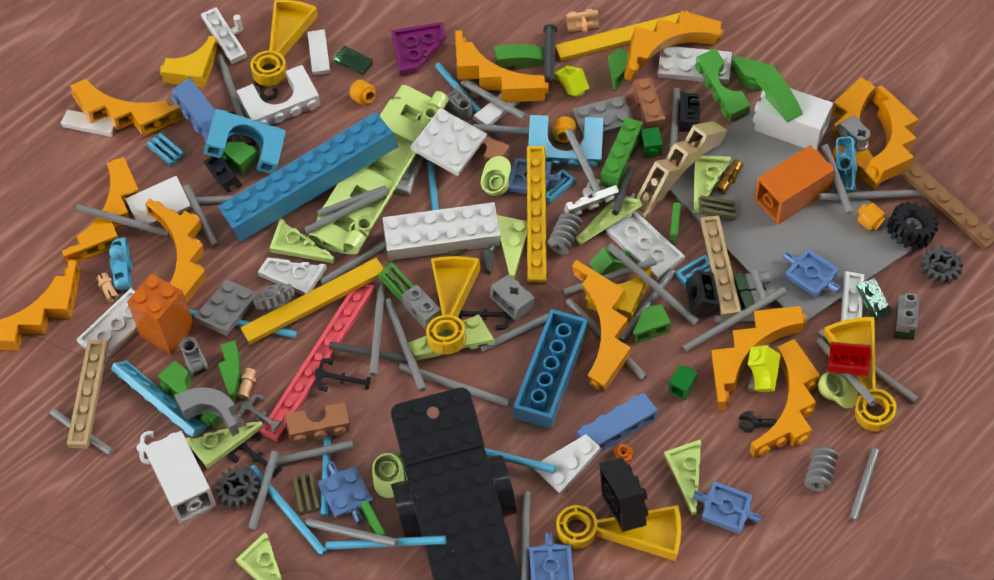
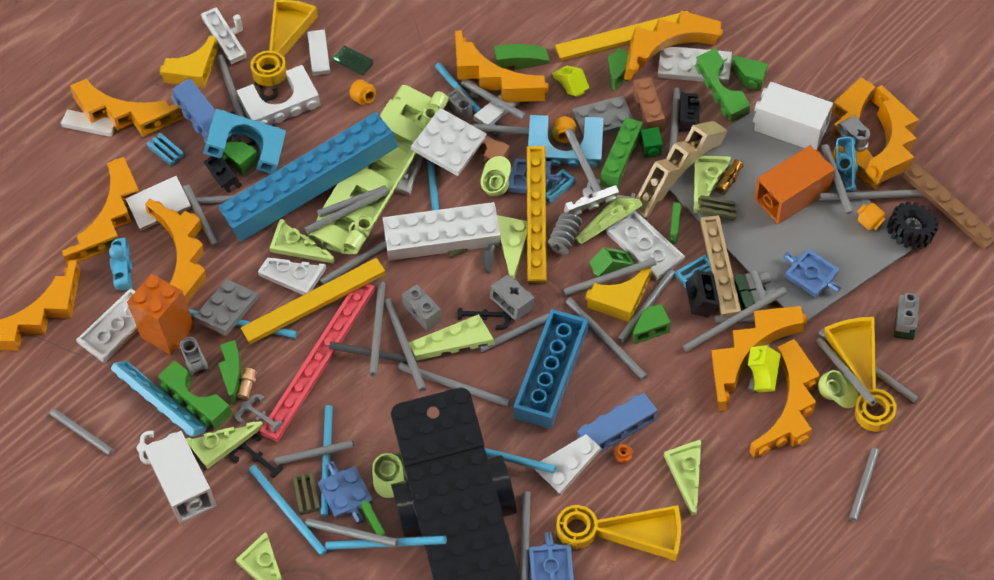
tan plate [67,340,109,448] -> none
light grey piece [75,204,168,237] -> none
light nougat pin [96,273,119,302] -> none
light grey arch [175,387,240,437] -> none
dark grey gear [215,465,261,509] -> none
light grey piece [248,451,279,530] -> none
light grey gear [253,283,295,310] -> none
nougat arch [285,402,350,444] -> none
black piece [314,358,371,392] -> none
bright green tile [377,262,413,303] -> none
magenta plate [391,22,446,75] -> none
yellow piece [426,256,481,355] -> none
dark grey axle [543,24,557,83] -> none
light nougat hips [566,9,599,33] -> none
light orange arch [572,260,632,391] -> none
black brick [599,457,648,532] -> none
light grey piece [607,243,699,325] -> none
dark grey piece [612,166,635,216] -> none
green brick [668,365,698,400] -> none
medium blue plate [692,481,762,534] -> none
pearl dark grey bar [739,411,777,433] -> none
bright green slope [755,64,803,123] -> none
light grey piece [804,446,839,492] -> none
red bracket [828,342,871,376] -> none
white tile [841,271,864,321] -> none
clear green plate [856,278,892,321] -> none
dark grey gear [920,245,964,285] -> none

